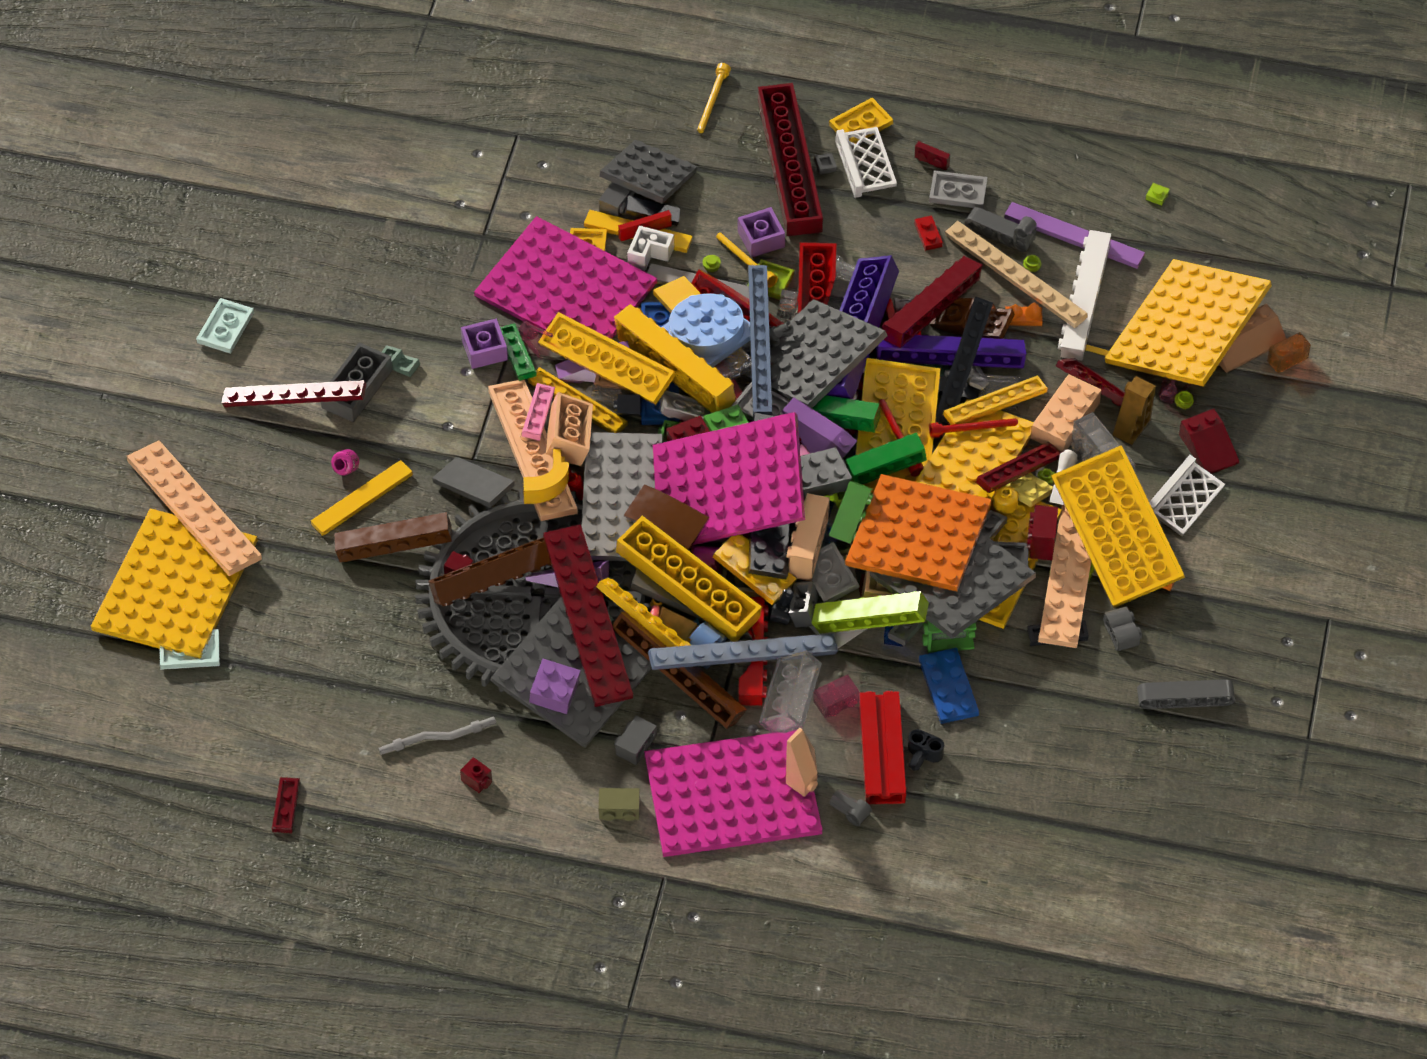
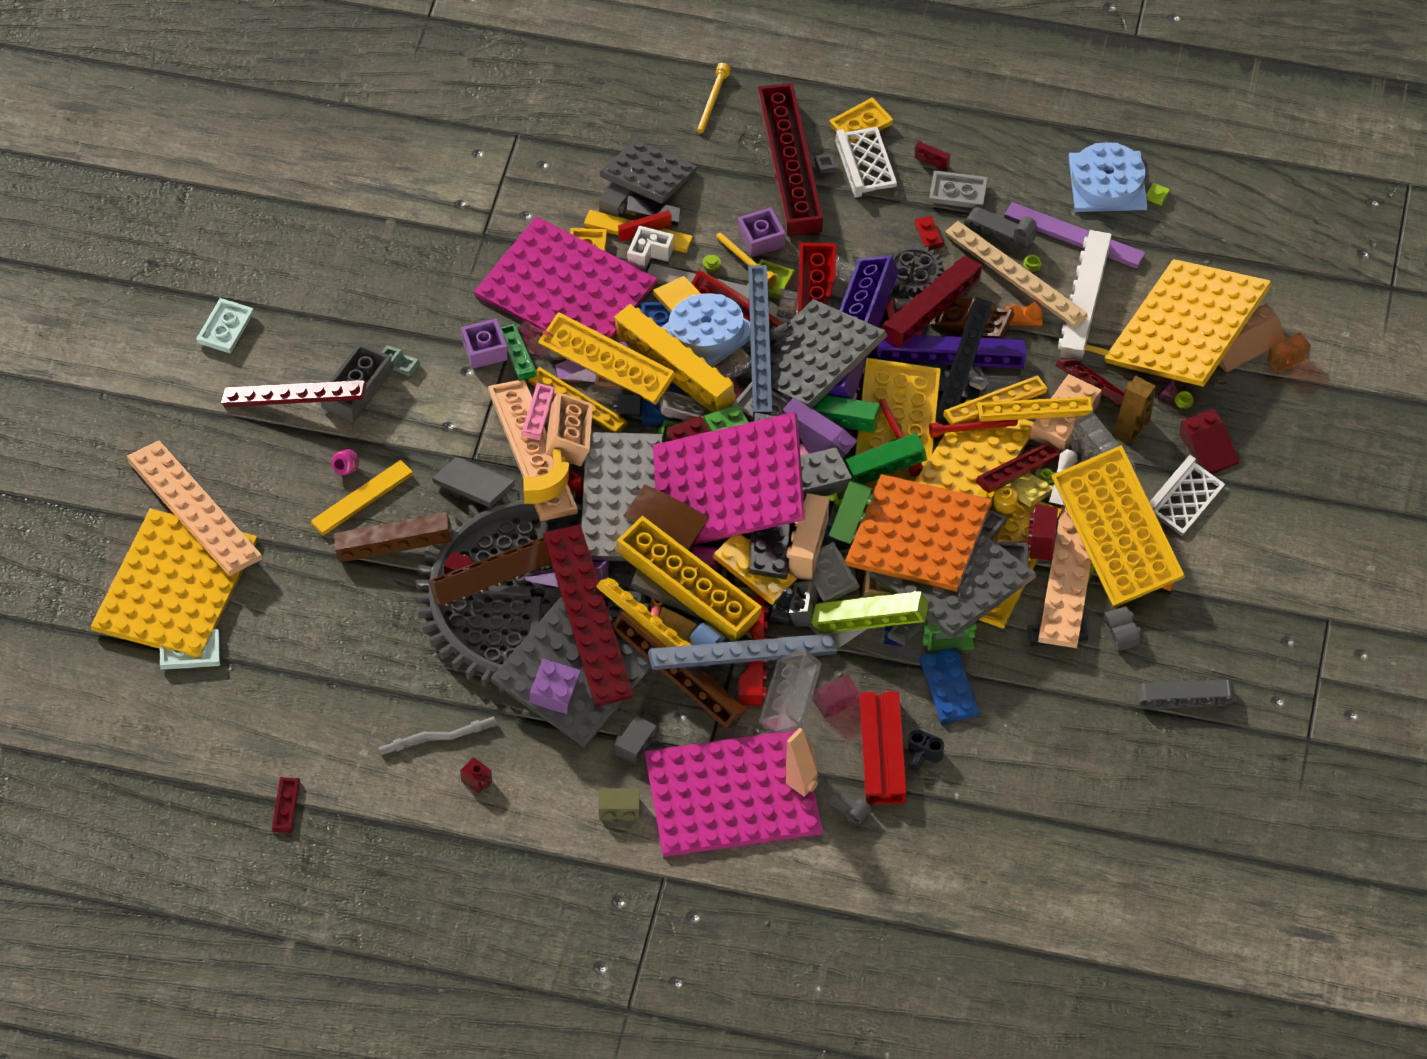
none -> dark grey gear [892,244,944,297]
none -> yellow tile [978,397,1093,422]
none -> light blue piece [1068,142,1147,212]

